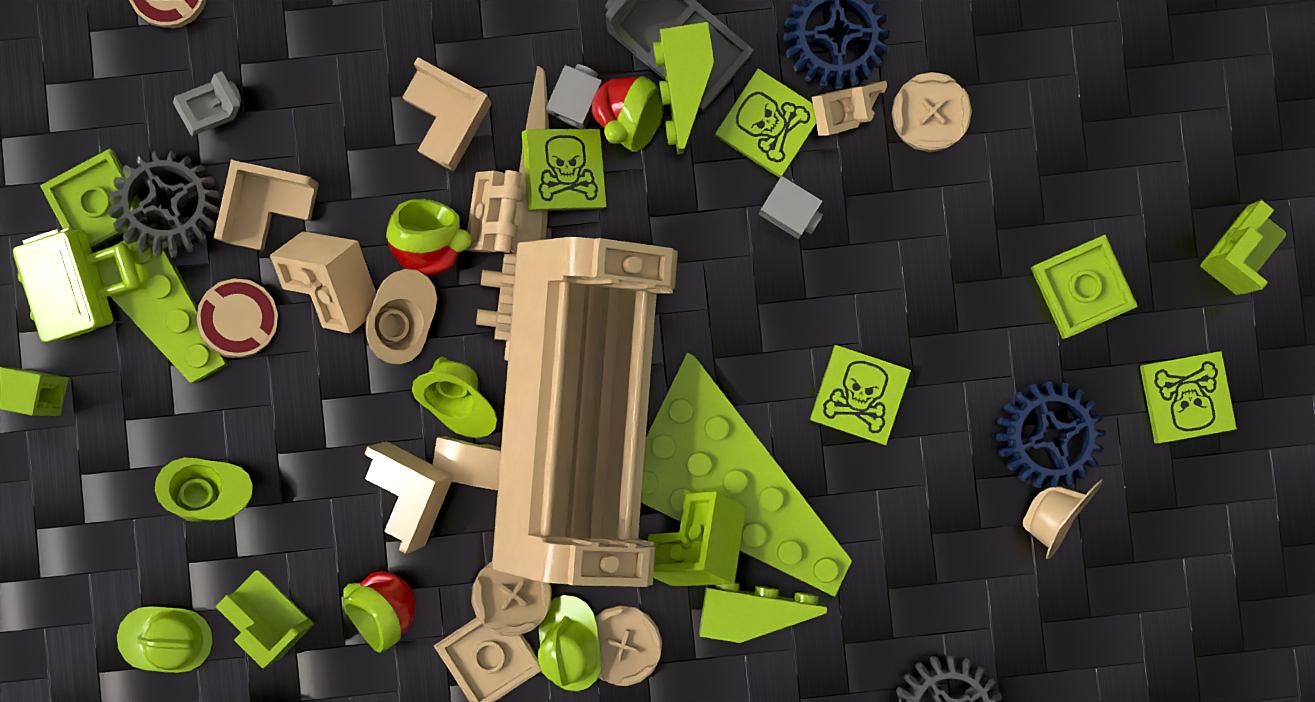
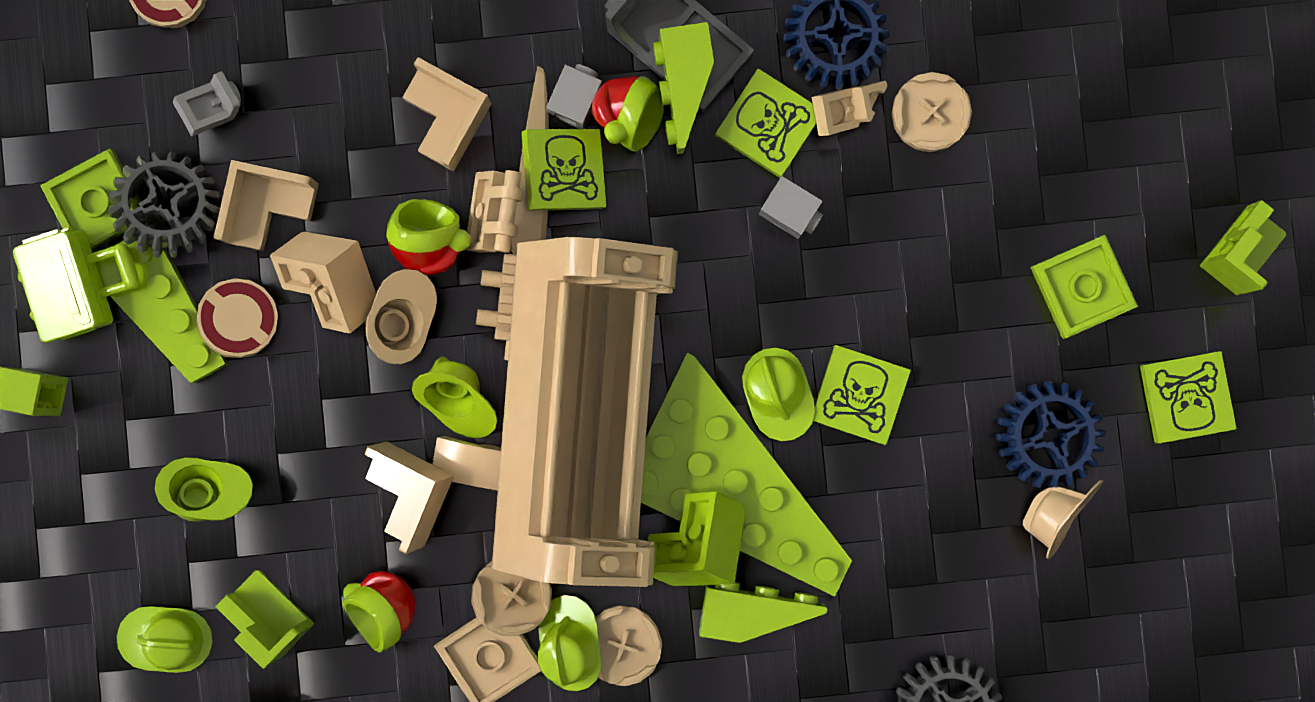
none -> lime piece [742,348,815,441]

